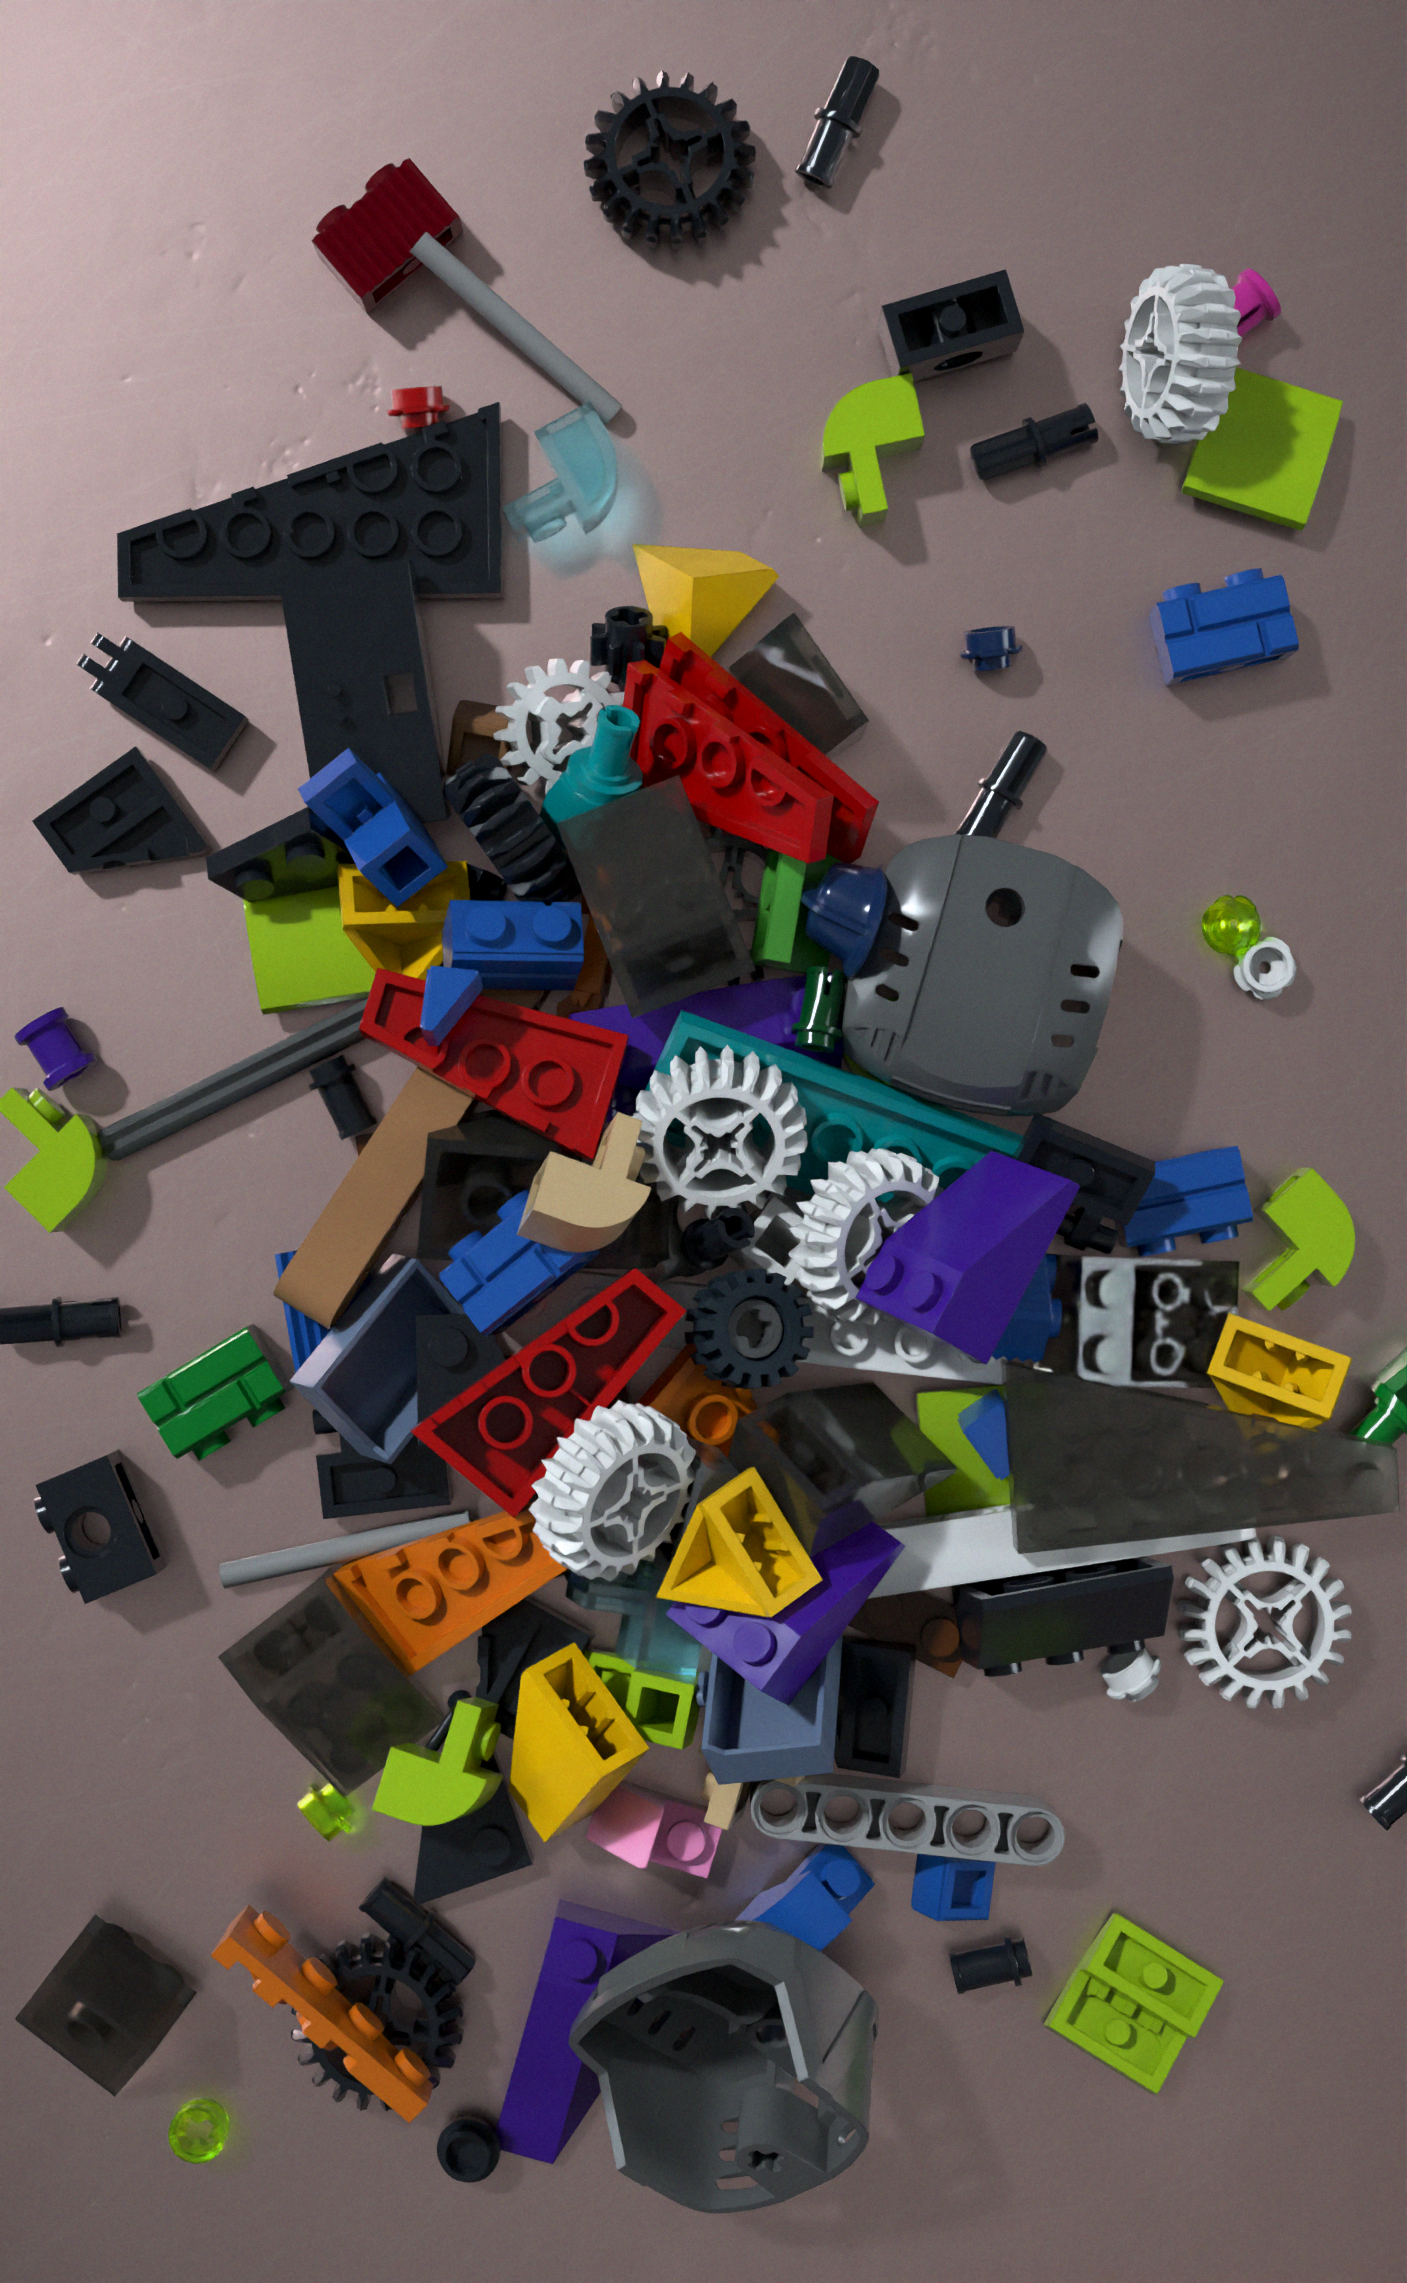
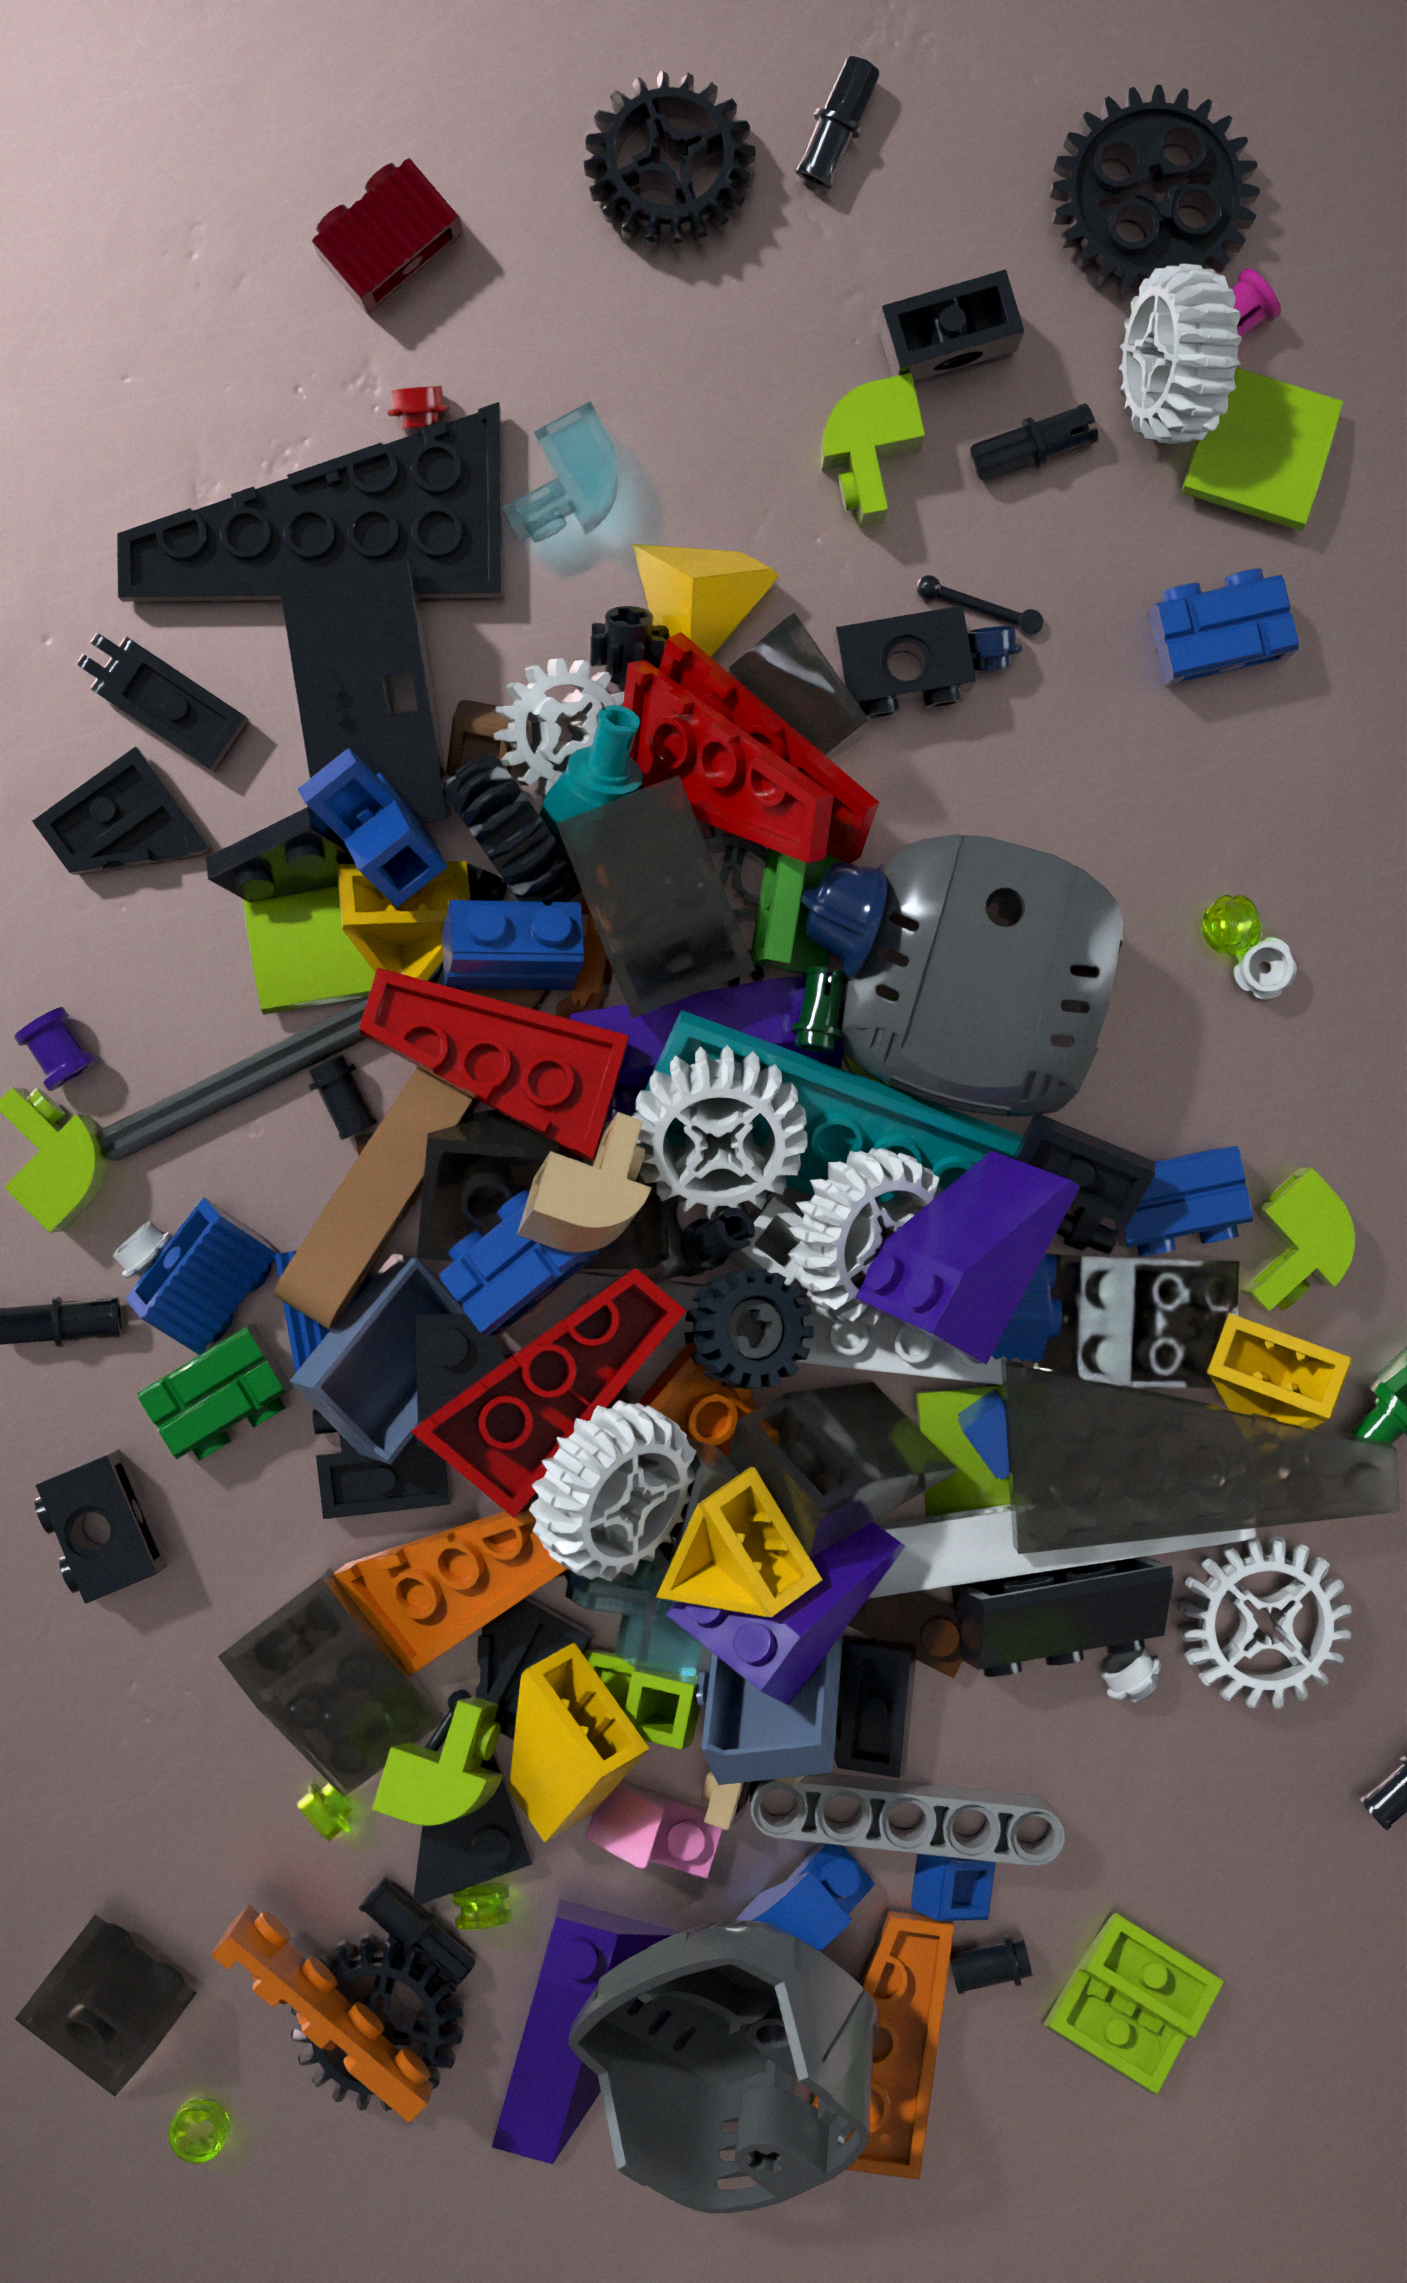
light grey bar [219,1509,472,1588] -> none
light grey bar [410,232,622,424] -> none
blue slope [420,965,483,1047] -> none
black plate [437,2116,501,2183] -> none
black axle [953,731,1047,839] -> none
none -> white plate [113,1221,171,1278]
none -> blue brick [125,1197,277,1355]
none -> clear neon green bush [452,1883,512,1930]
none -> orange wing [812,1911,954,2180]
none -> black brick [833,605,976,719]
none -> black hinge [916,575,1044,636]
none -> black gear [1049,85,1260,296]

